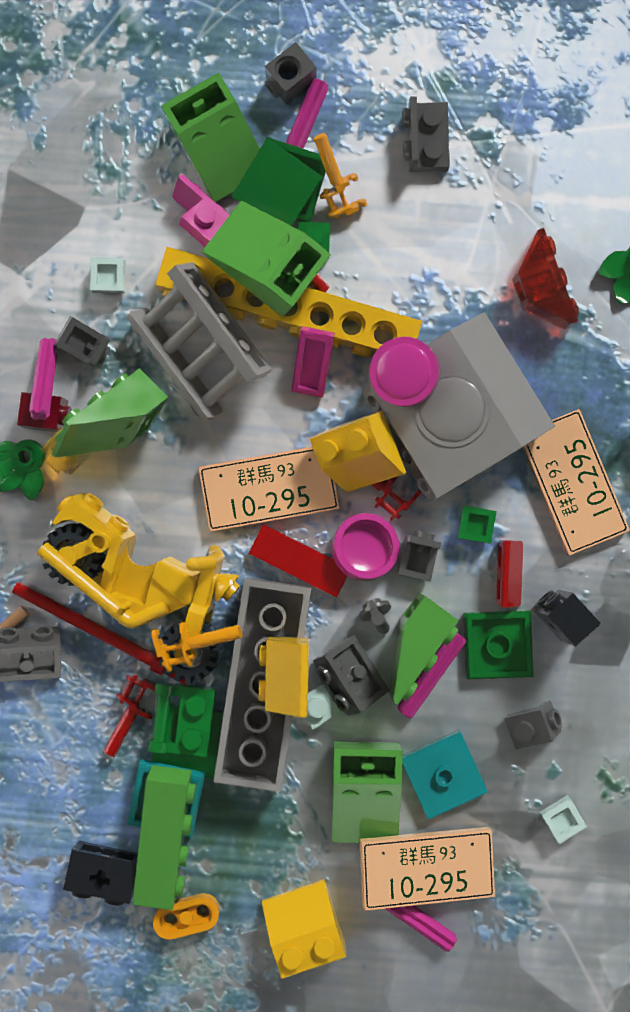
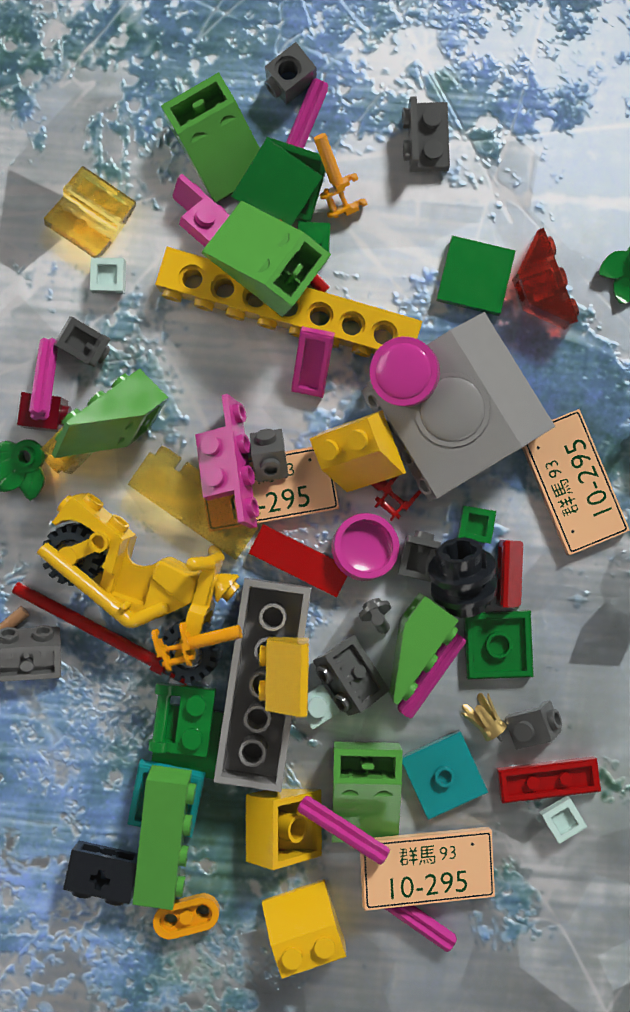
red piece [103,674,156,757] -> none
light grey fence [126,262,272,422] -> none
black brick [534,590,601,647] -> none
none -> clear yellow slope [44,166,136,258]
none -> clear yellow windscreen [128,445,261,560]
none -> dark pink bracket [195,394,259,529]
none -> yellow slope [246,789,322,870]
none -> dark grey bracket [250,429,289,482]
none -> dark pink axle [298,796,390,865]
none -> black piece [428,537,498,619]
none -> green tile [436,235,516,316]
none -> pearl gold piece [461,693,507,741]
none -> red tile [497,756,601,804]

